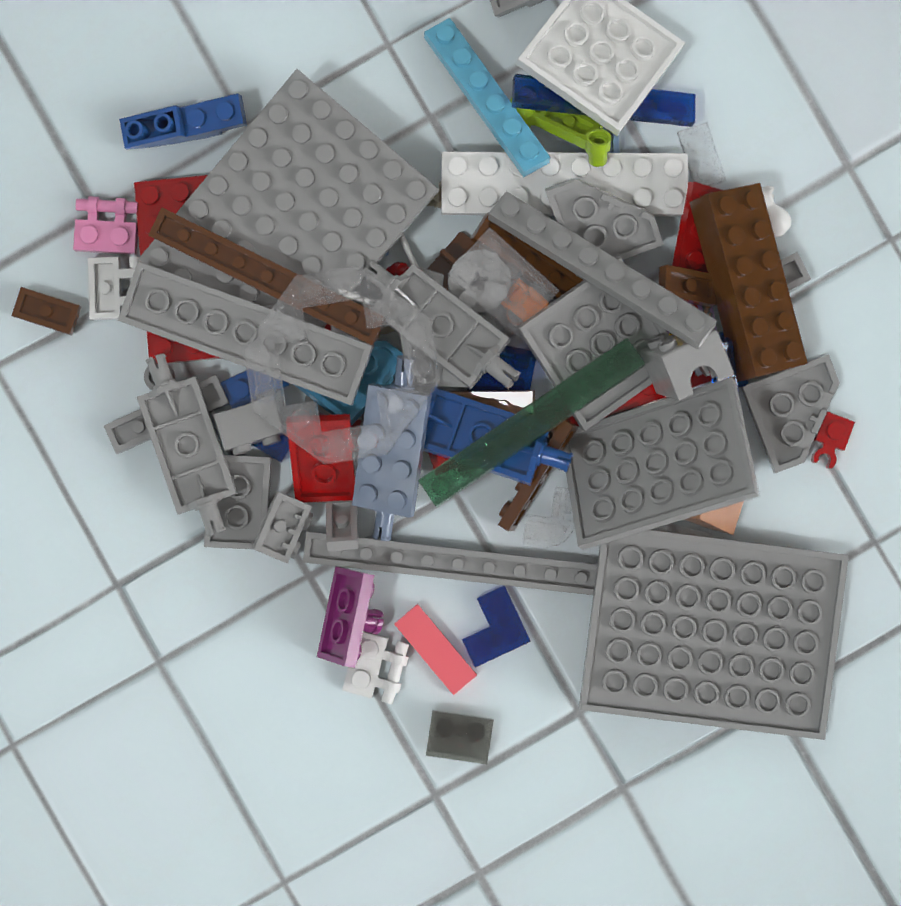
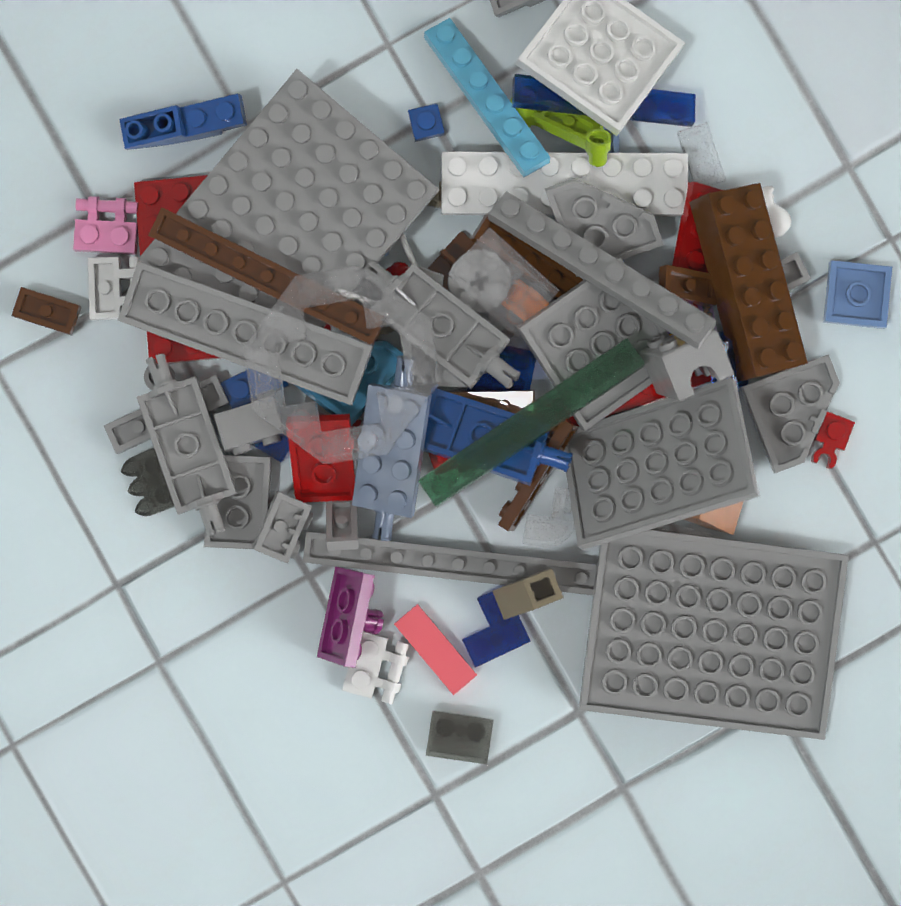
none -> clear smoke plate [121,448,175,516]
none -> blue plate [408,103,445,142]
none -> dark tan slope [492,568,564,620]
none -> medium blue plate [823,260,892,329]

